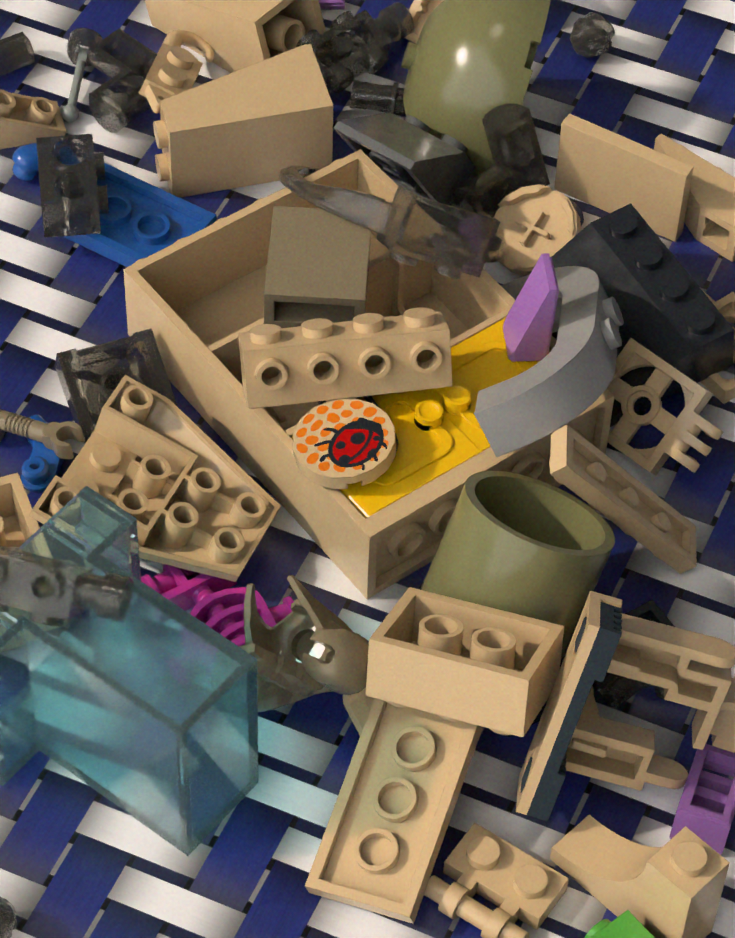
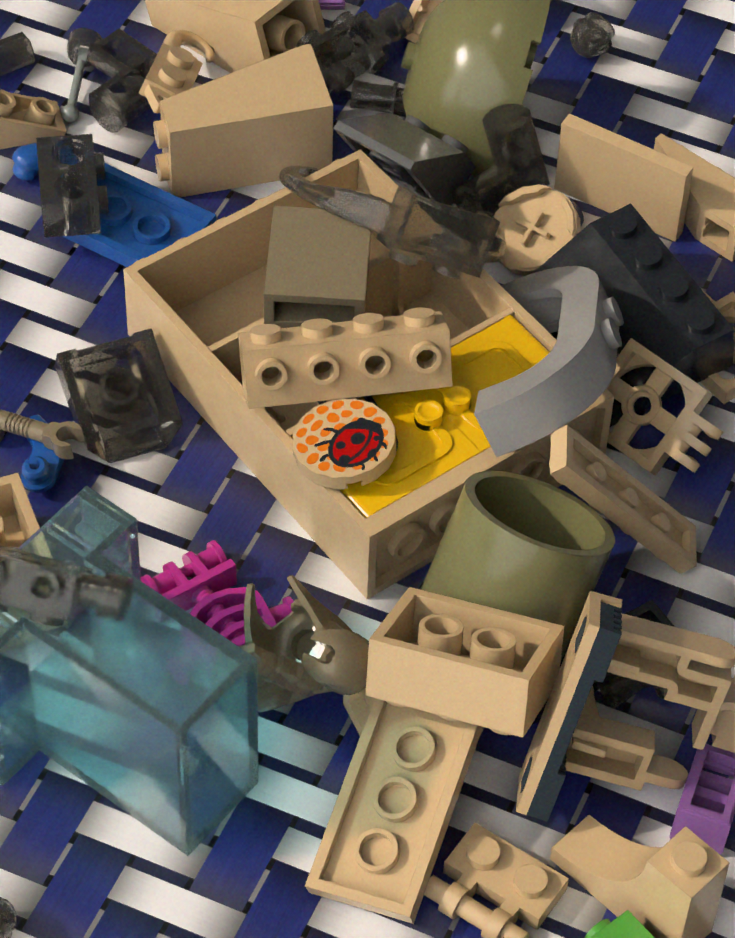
tan wedge [29,375,281,582] -> none
medium lavender slope [503,253,559,362] -> none

